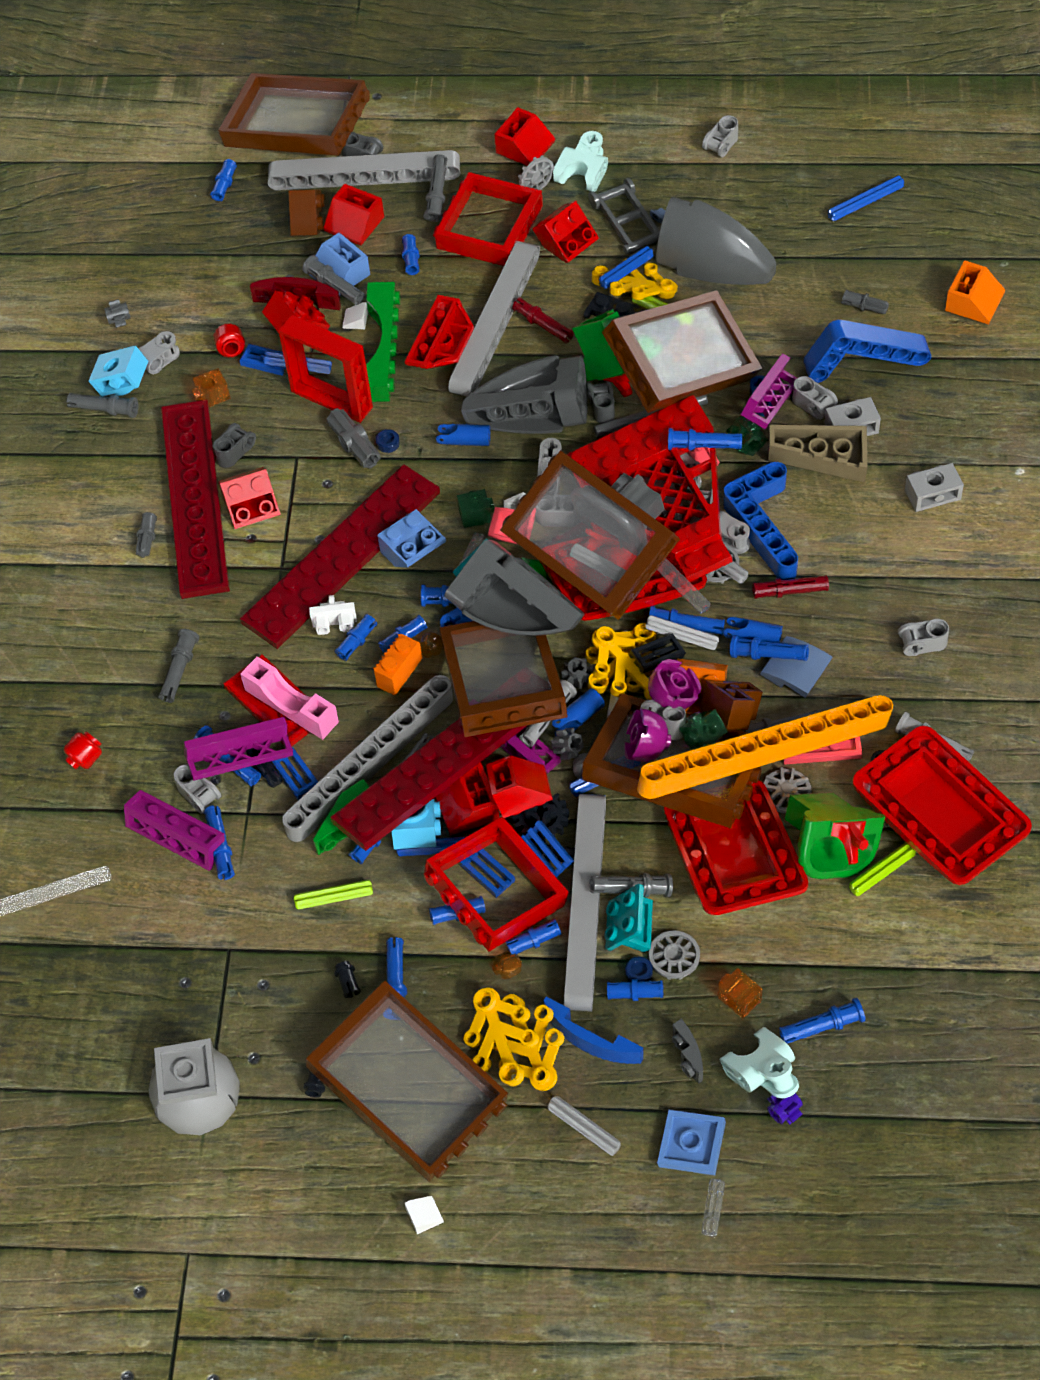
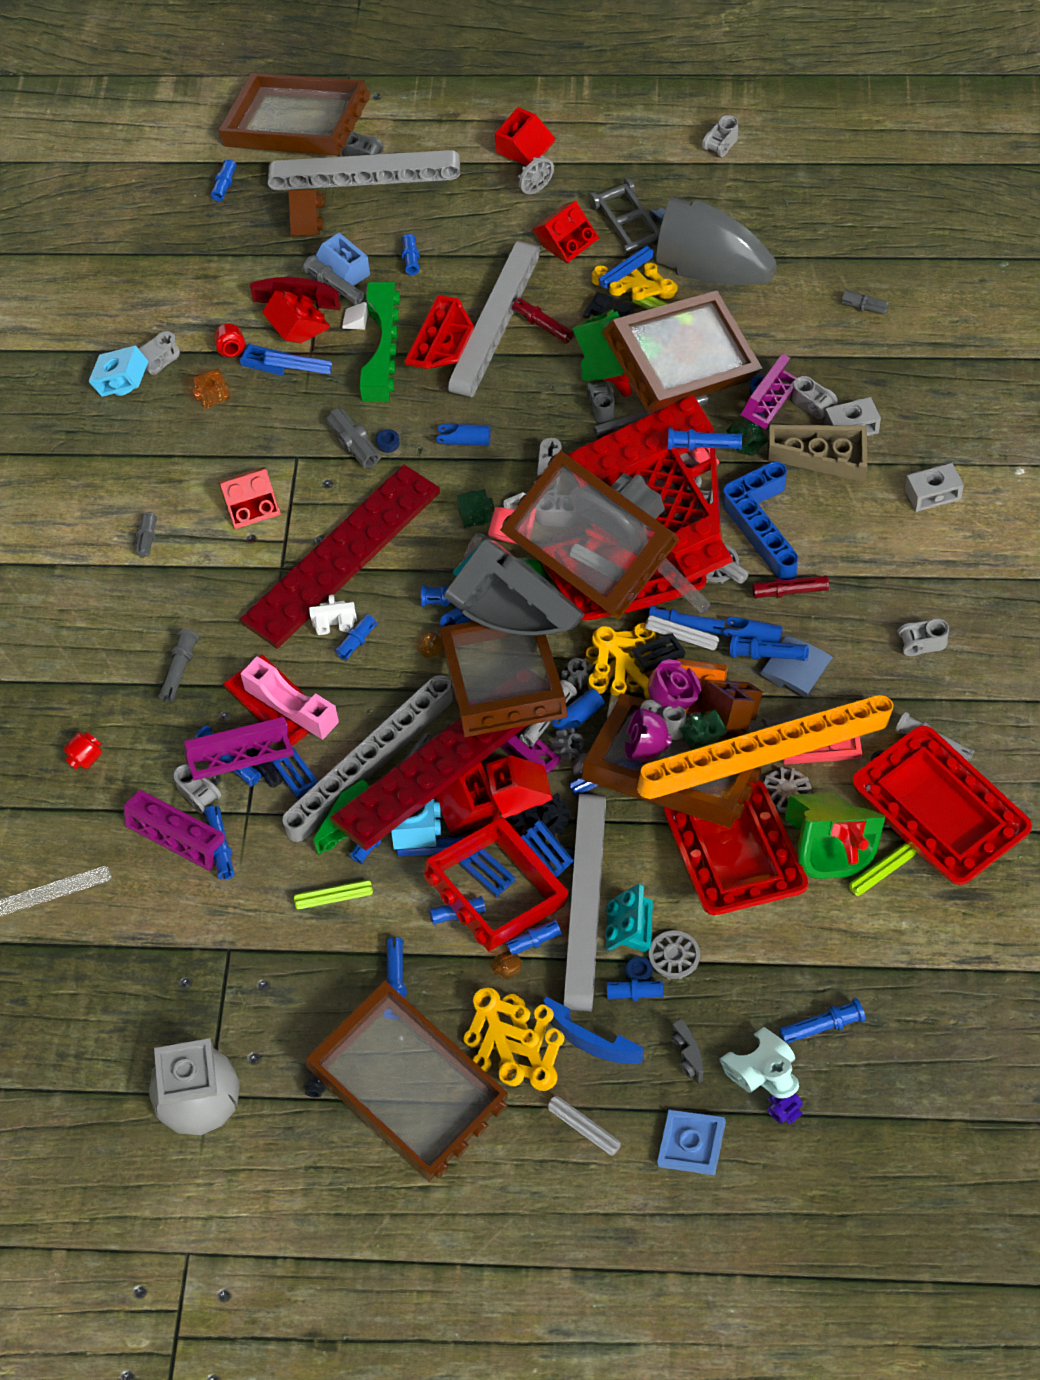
dark grey pin [67,393,139,418] -> none
dark grey gear [104,299,131,328] -> none
dark red plate [161,400,230,599] -> none
dark grey piece [213,423,256,468] -> none
red window [278,315,373,423] -> none
red slope [324,183,384,245] -> none
black pin [334,961,361,998] -> none
orange brick [373,634,423,695] -> none
medium blue slope [378,509,446,568] -> none
blue pin [378,615,428,653] -> none
white slope [404,1196,444,1234] -> none
dark grey pin [423,154,448,222] -> none
red window [433,172,543,266] -> none
dark grey panel [461,355,588,434] -> none
light aqua piece [553,131,608,192] -> none
dark grey pin [589,873,673,898] -> none
clear axle [701,1179,725,1237] -> none
clear orange brick [718,968,763,1019] -> none
light grey piece [720,511,750,554] -> none
blue beam [803,320,931,383] -> none
blue axle [827,175,904,221] -> none
orange slope [945,260,1005,325] -> none

